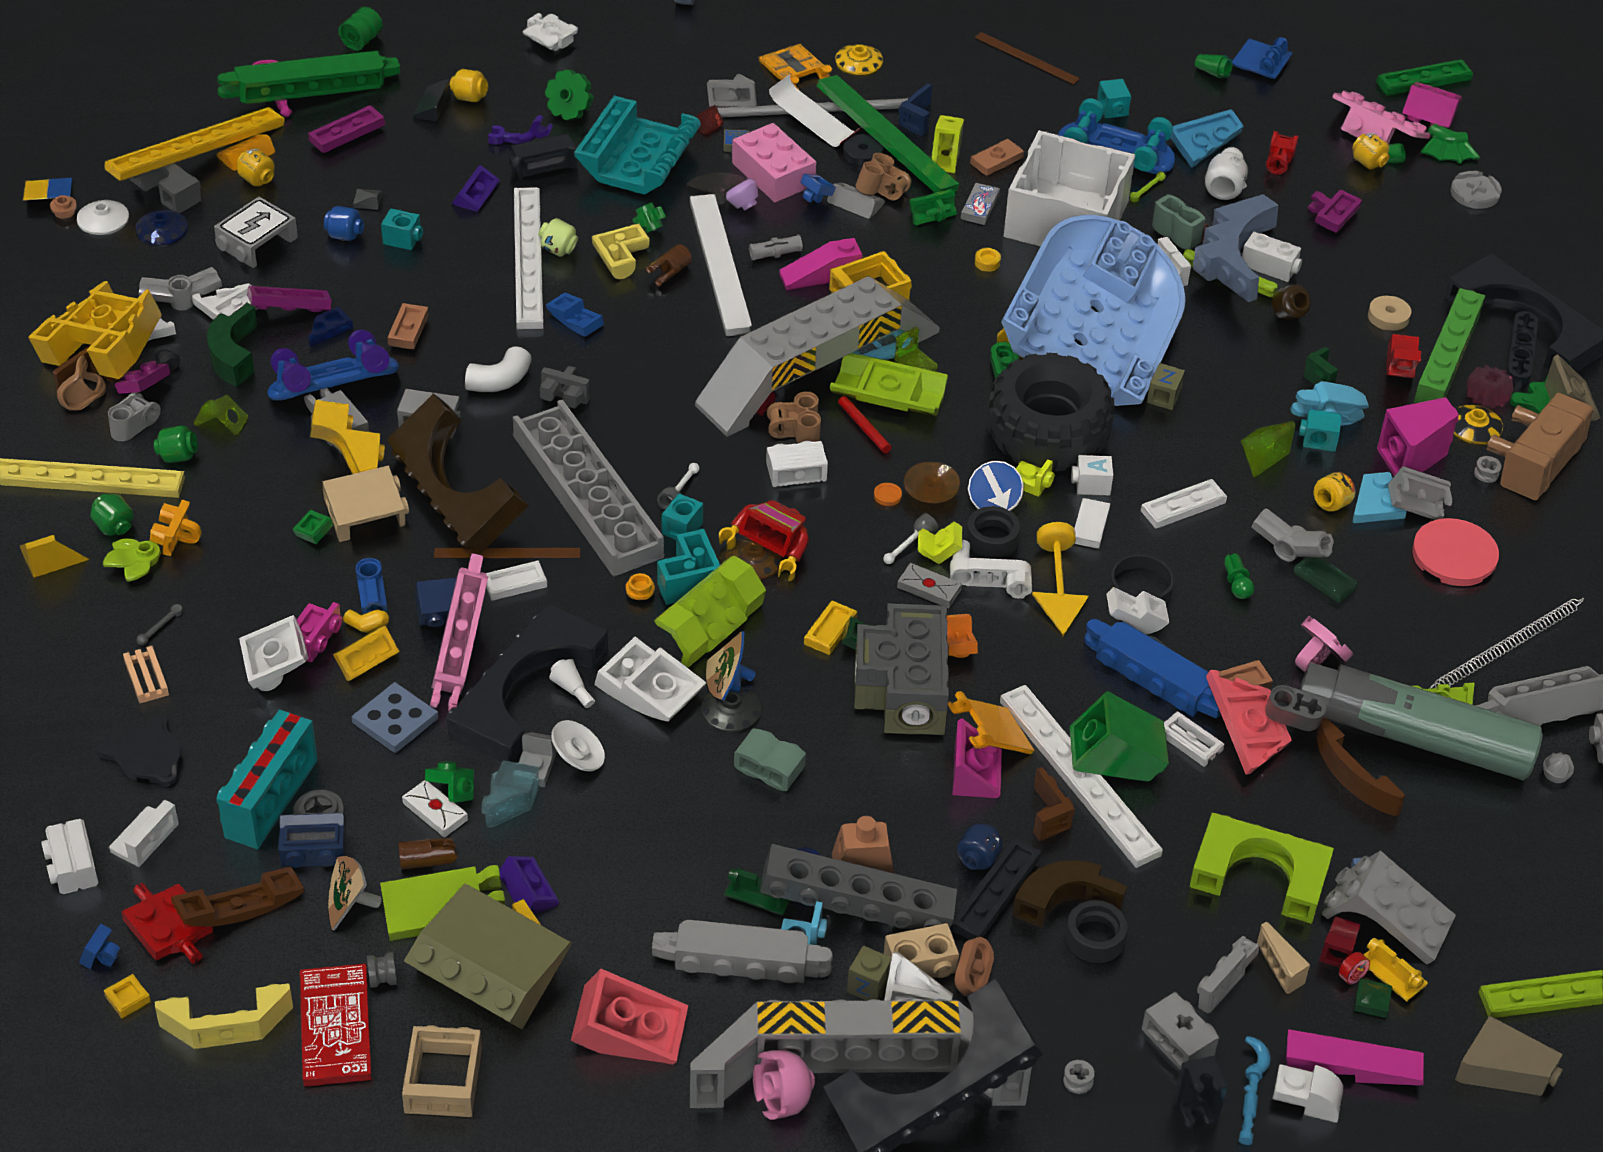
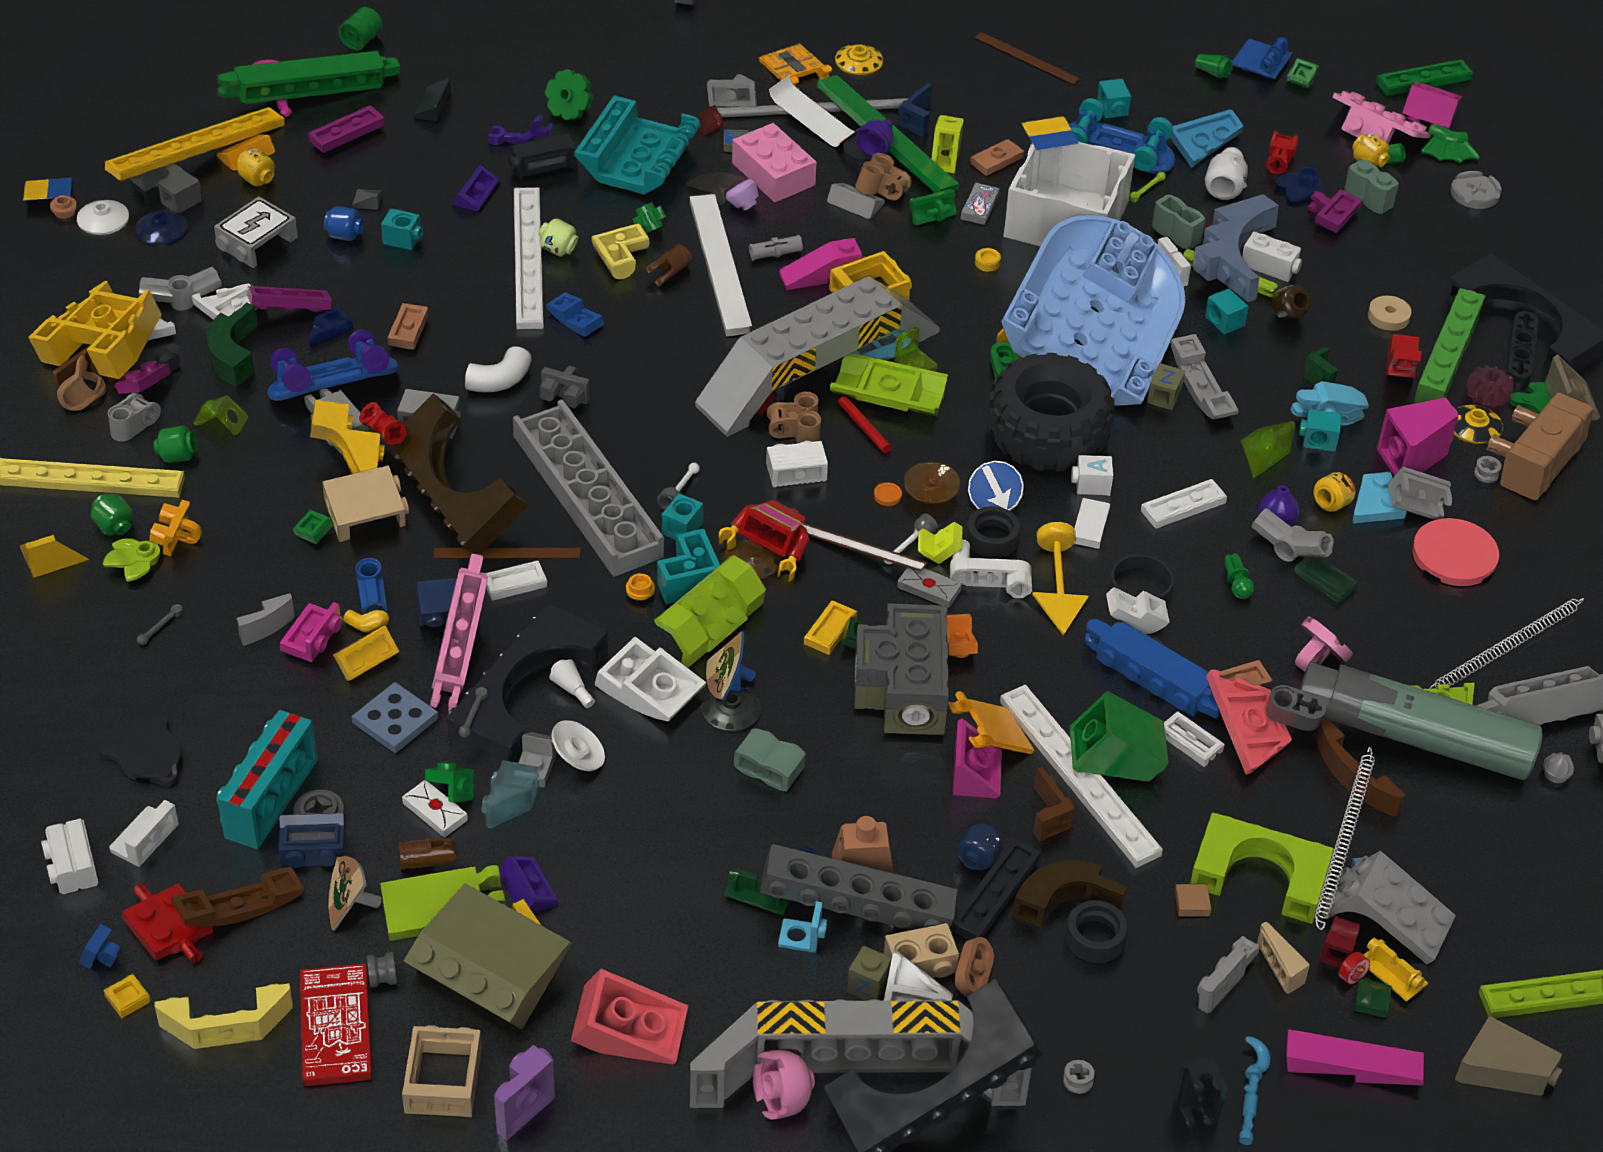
light nougat tile [123,646,169,704] -> none
white slope [239,615,308,691] -> none
yellow head [450,69,488,102] -> none
white piece [523,13,578,51] -> none
light grey hinge [652,920,833,983] -> none
blue tile [800,174,836,203] -> none
neon yellow bracket [1016,459,1055,497] -> none
light grey brick [1142,992,1219,1069] -> none
white brick [1273,1064,1343,1123] -> none
none -> light grey slope [237,593,295,646]
none -> red connector [359,402,406,445]
none -> dark grey hinge [459,687,488,737]
none -> medium lavender plate [494,1045,555,1141]
none -> sticker [804,523,927,572]
none -> dark purple helmet [856,119,894,157]
none -> sticker [1022,116,1079,150]
none -> light grey slope [1170,334,1239,419]
none -> medium nougat tile [1175,884,1211,917]
none -> teal brick [1205,289,1248,335]
none -> dark purple helmet [1257,485,1300,527]
none -> clear blue plate [1275,167,1324,202]
none -> green tile [1287,58,1319,89]
none -> white piece [1314,747,1375,930]
none -> sand green brick [1344,160,1399,214]

